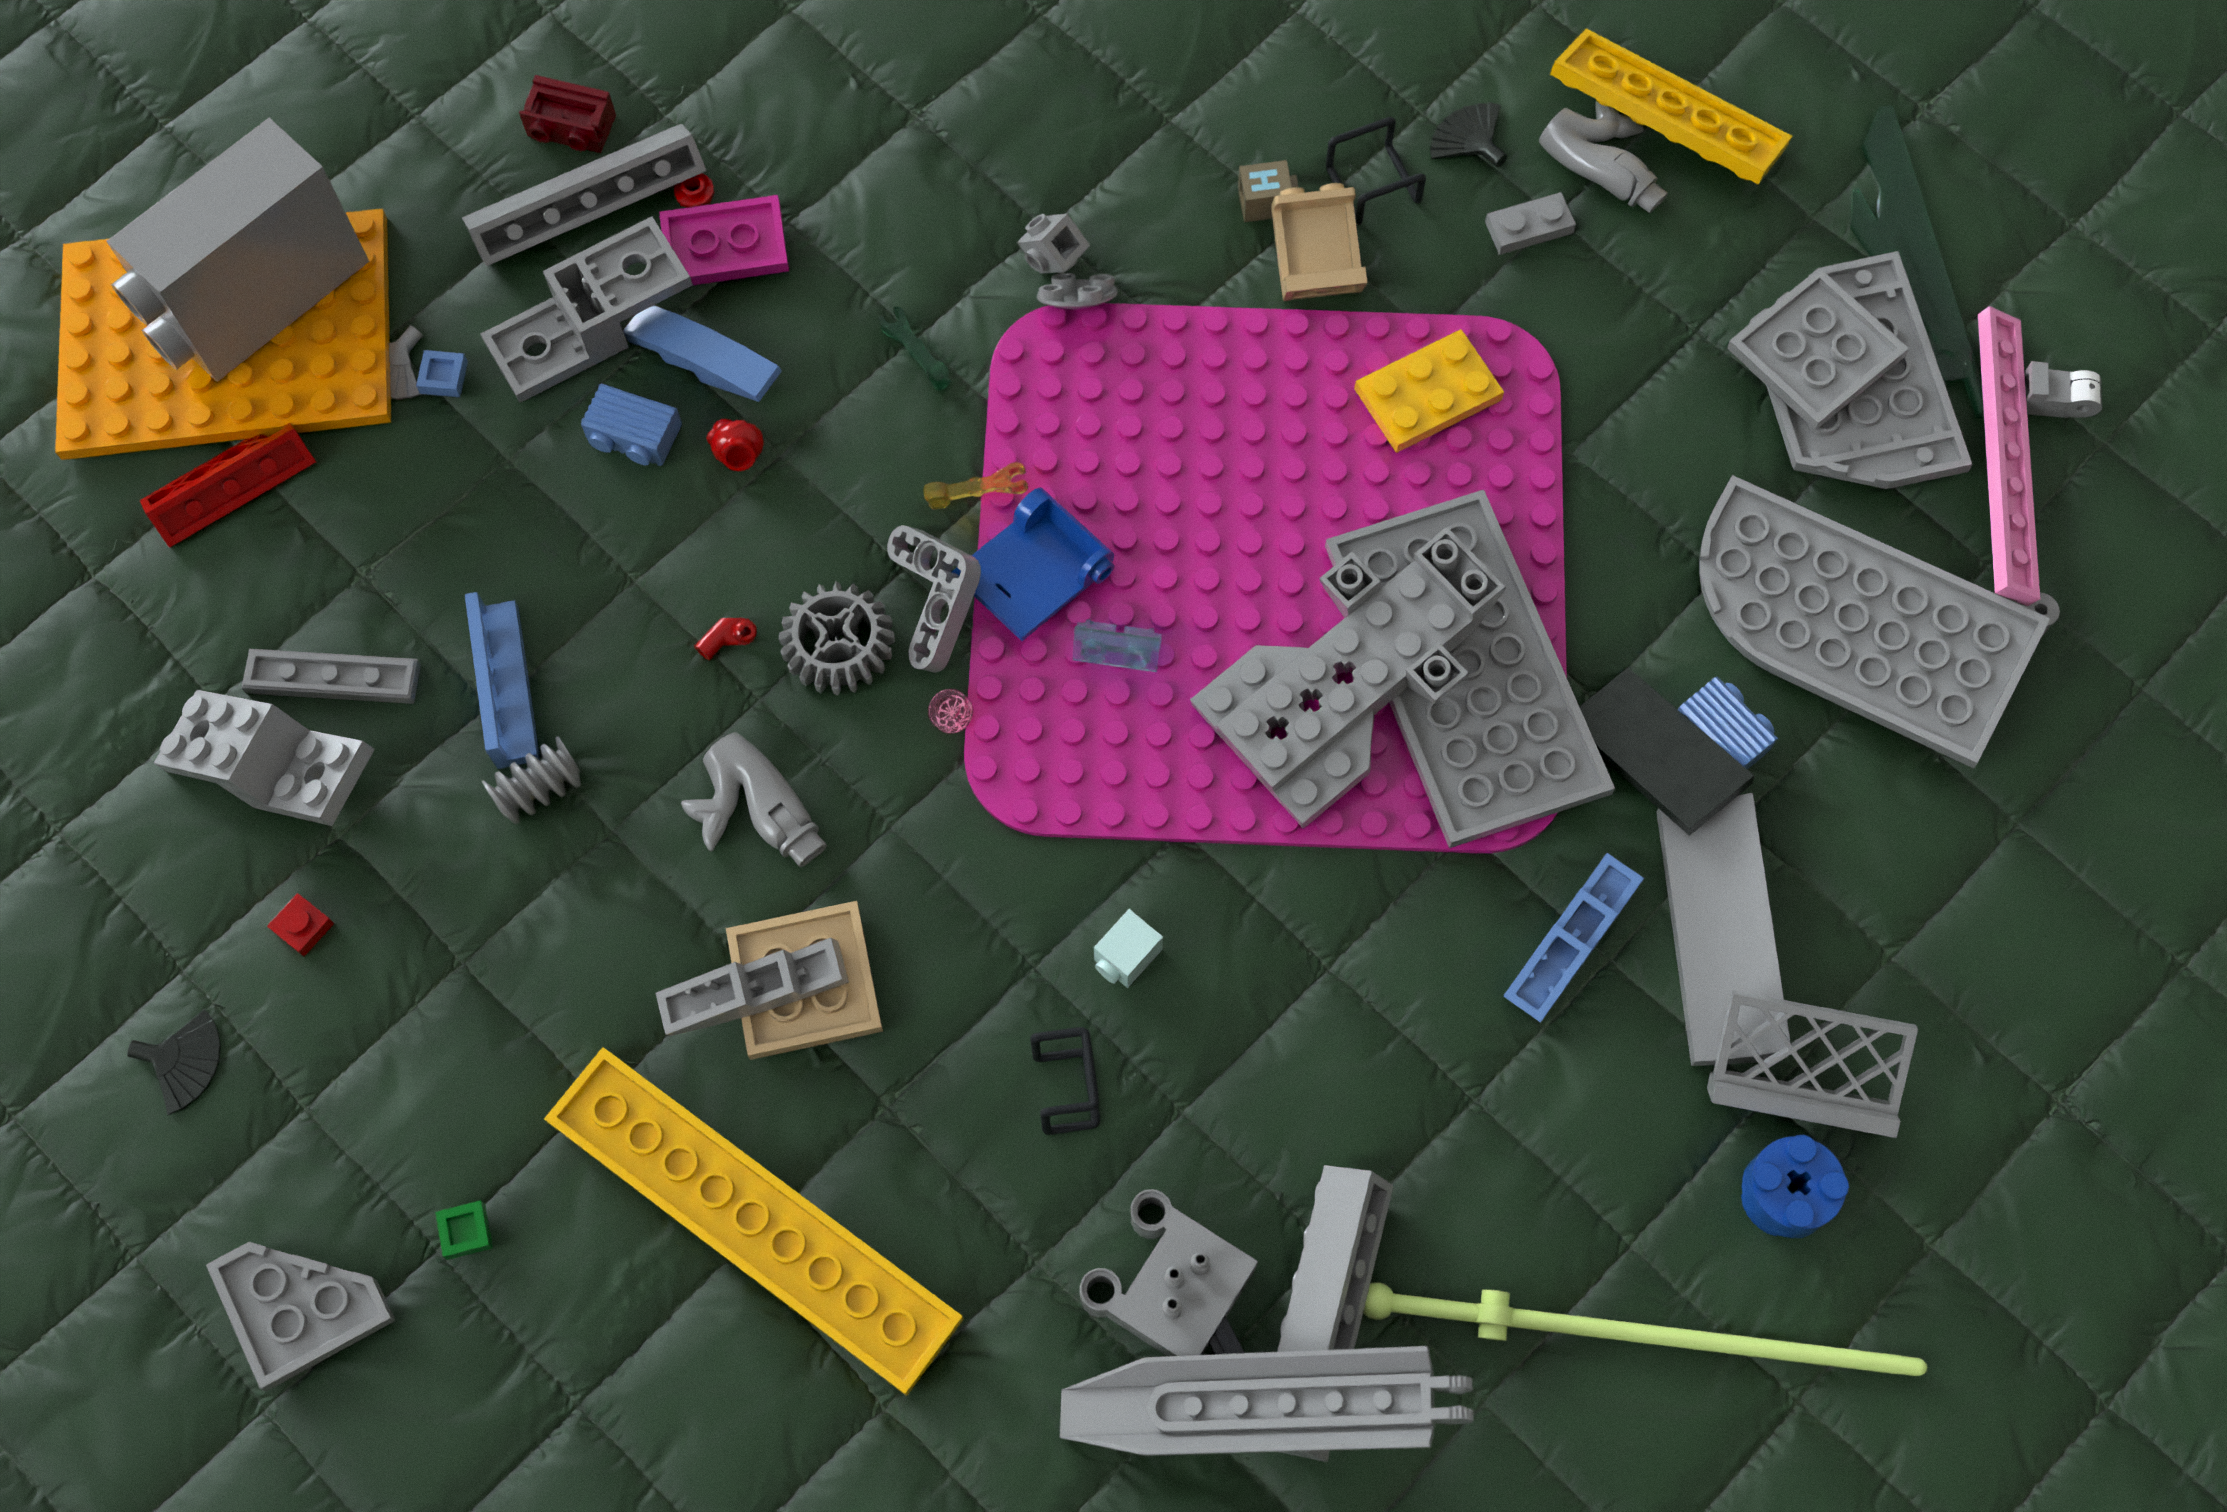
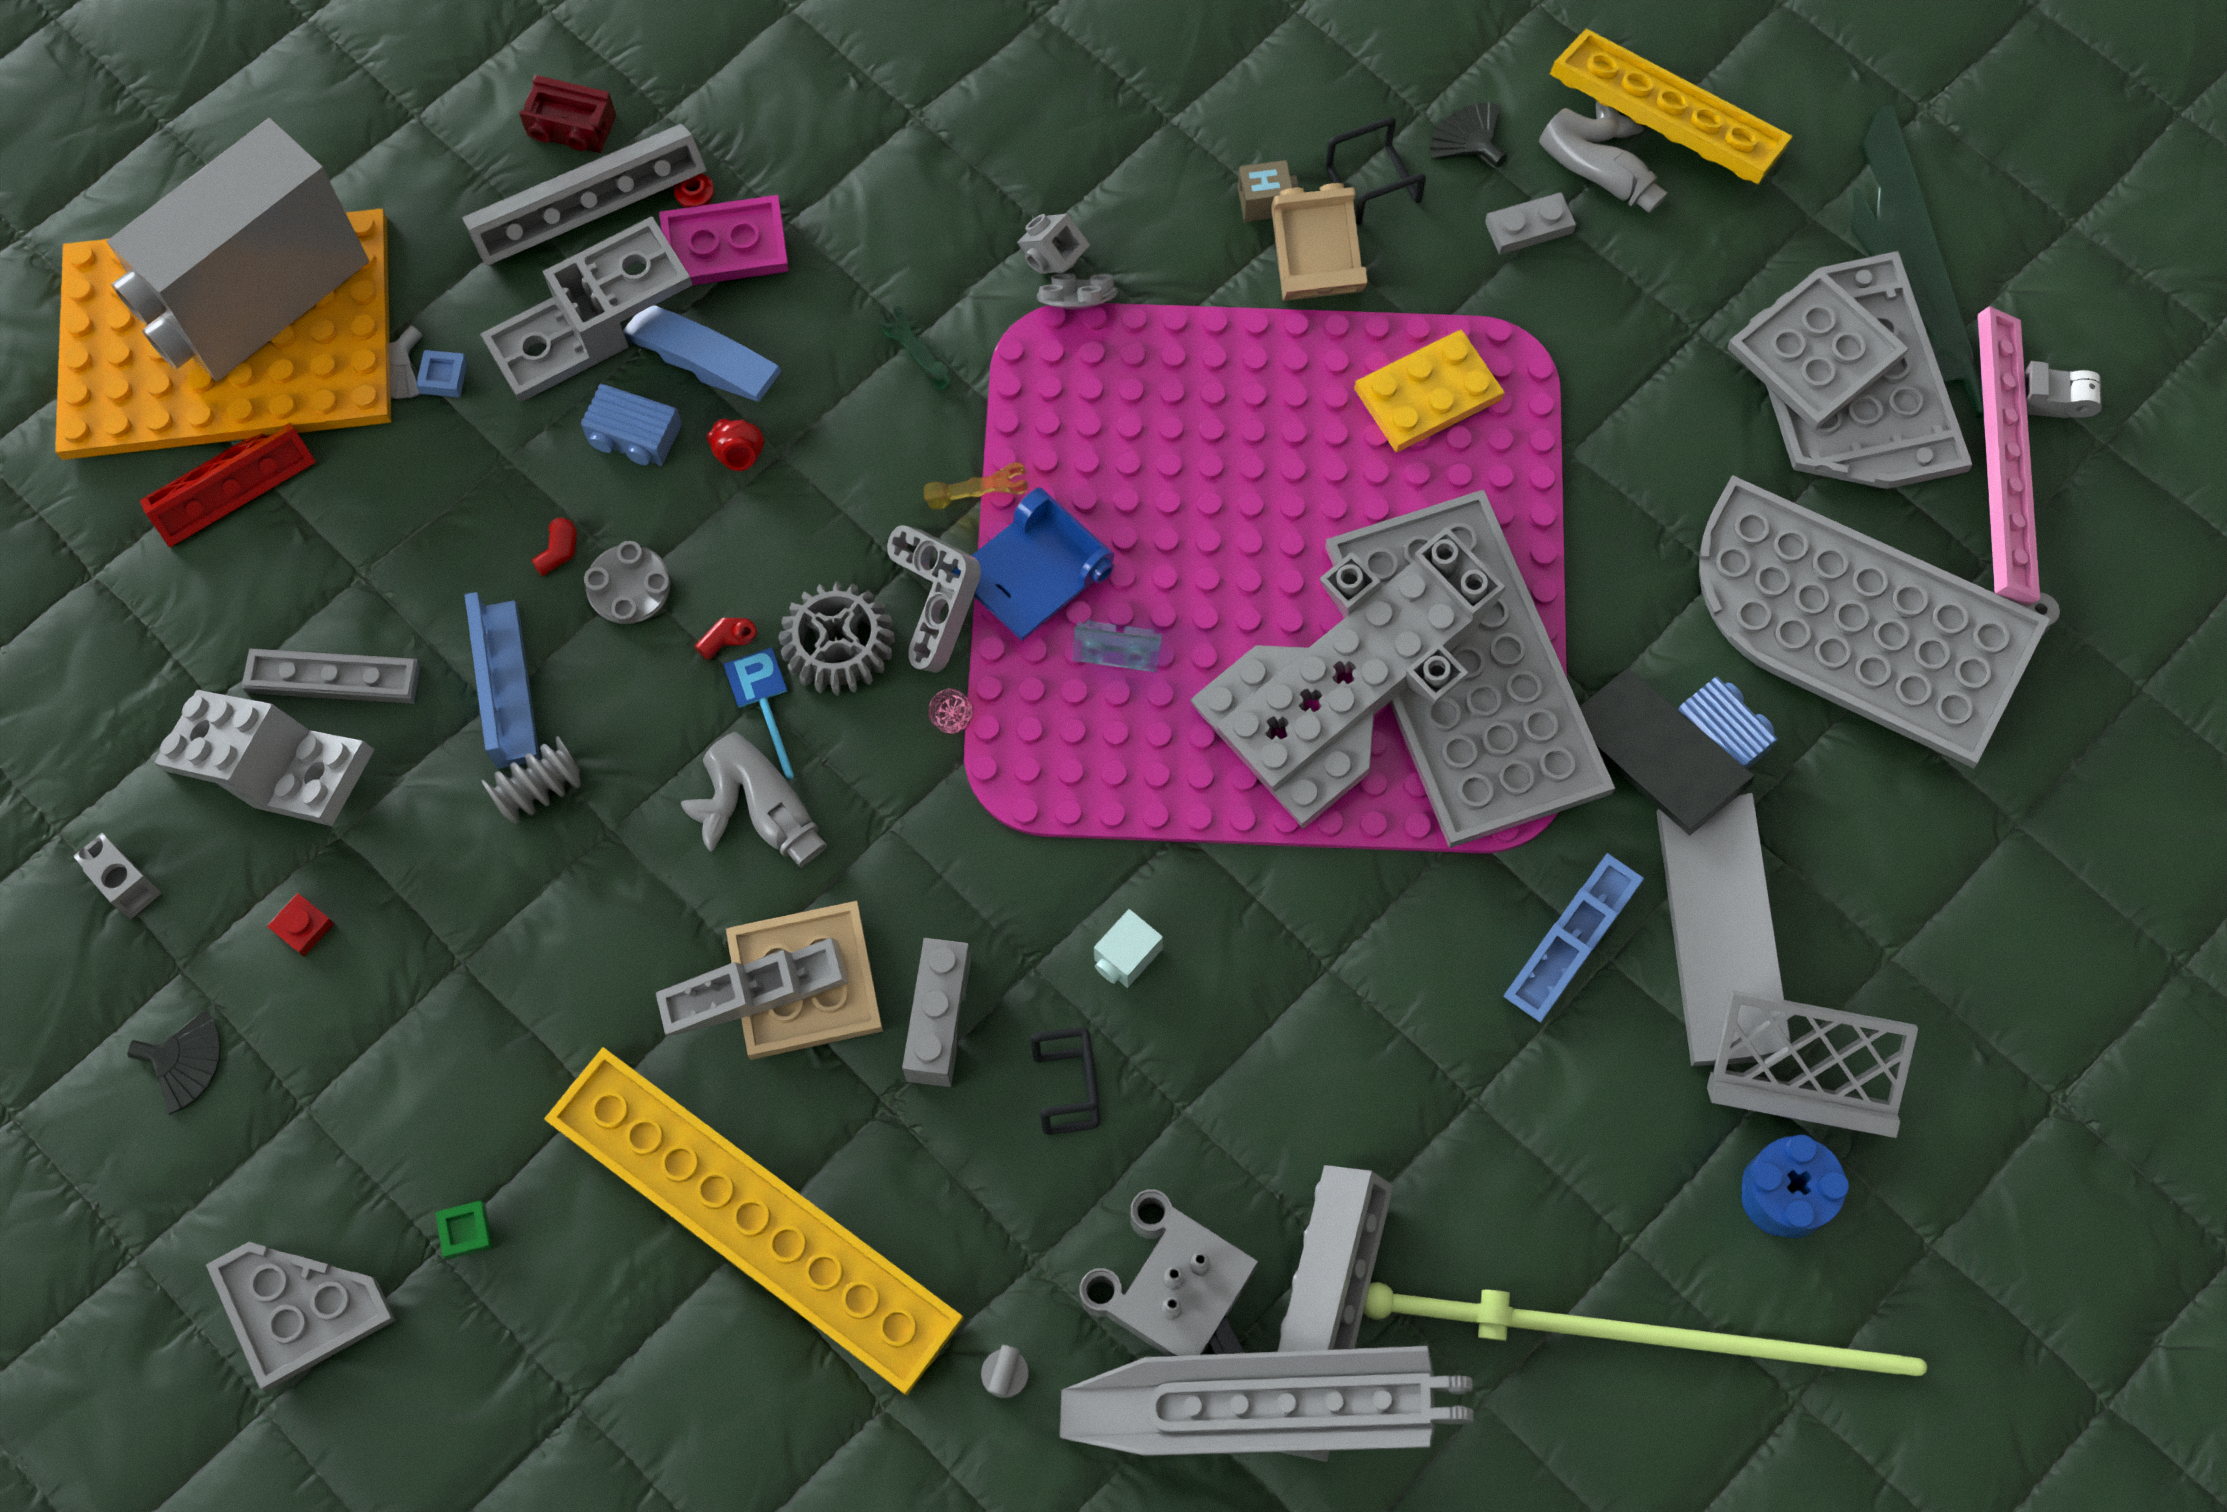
none -> light grey leg [74,833,162,920]
none -> red arm [531,517,577,577]
none -> light grey dish [584,541,670,624]
none -> piece [724,647,794,780]
none -> light grey arch [902,938,971,1087]
none -> light grey plate [981,1345,1029,1398]

